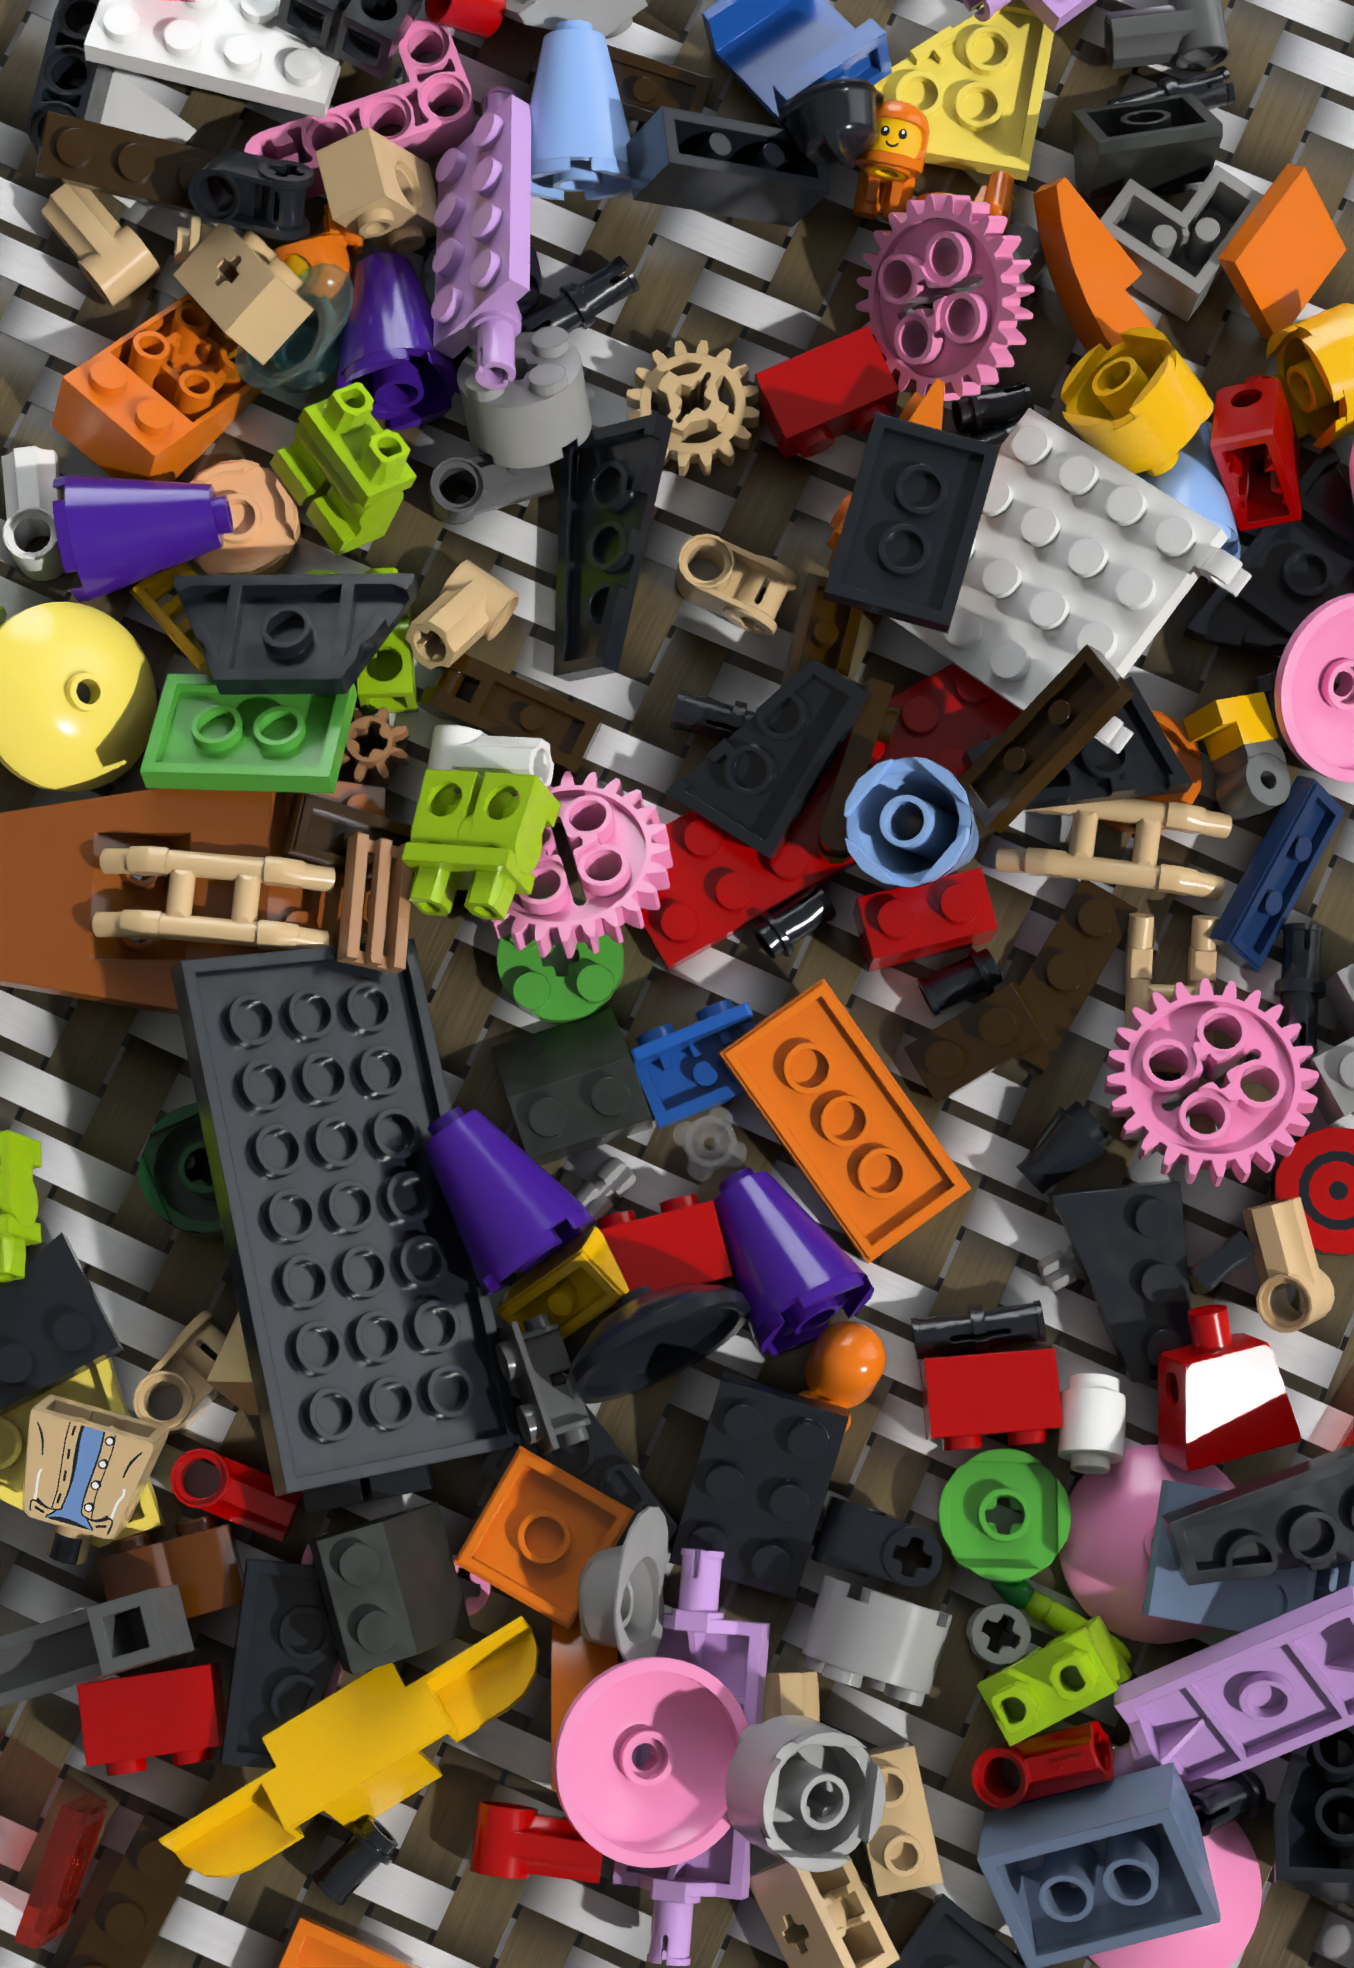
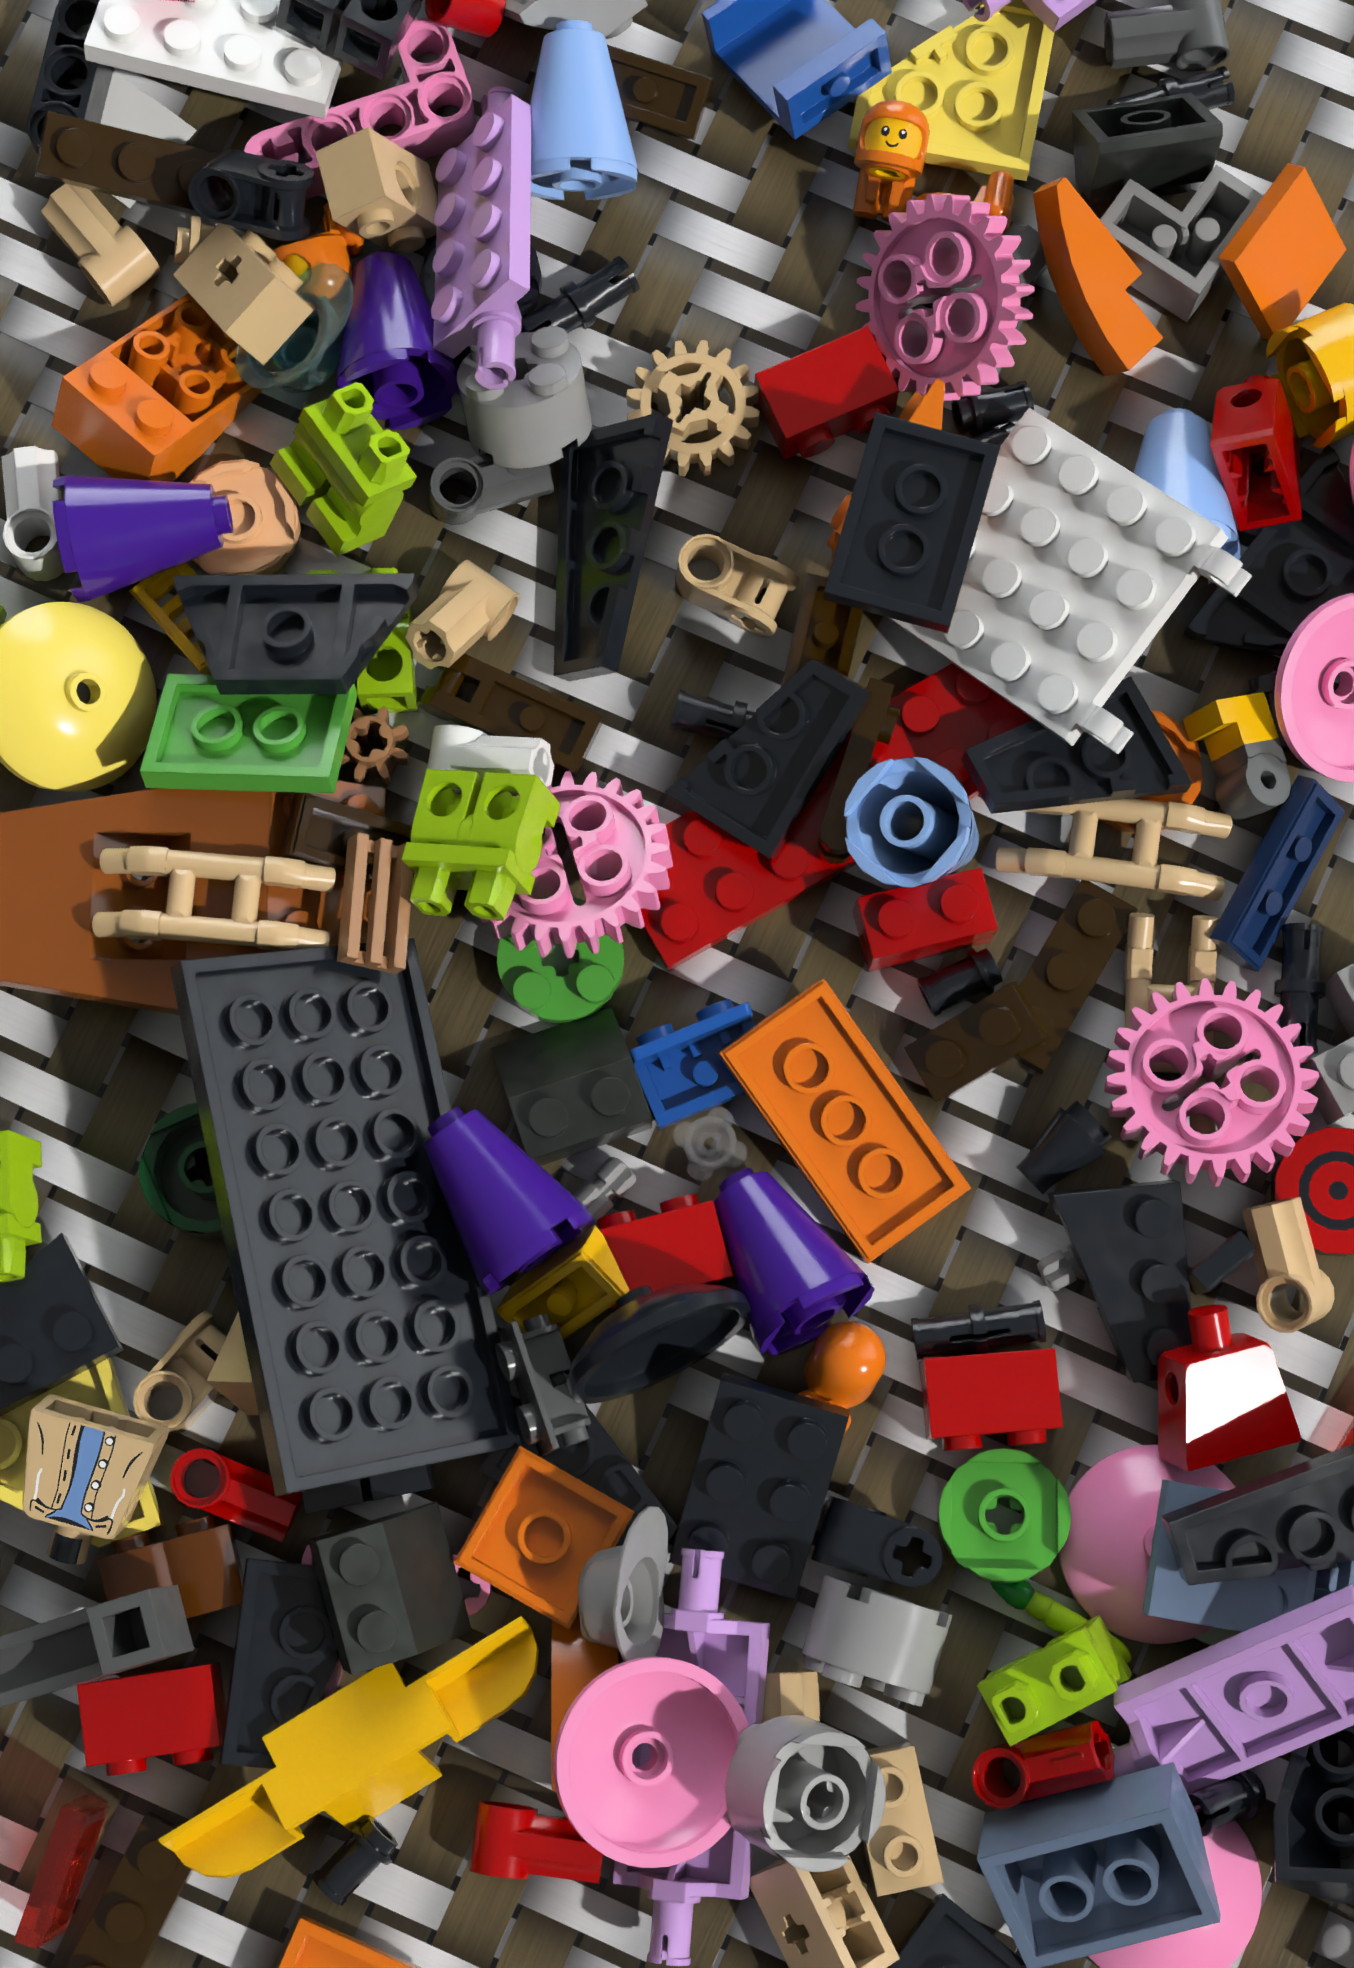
black brick [626,106,830,227] -> none
black pin [752,884,837,959] -> none
black piece [778,78,884,170] -> none
dark brown plate [958,644,1135,833] -> none
light grey bush [965,1603,1031,1665] -> none
white brick [1058,1373,1127,1475] -> none
yellow brick [1060,327,1214,477] -> none

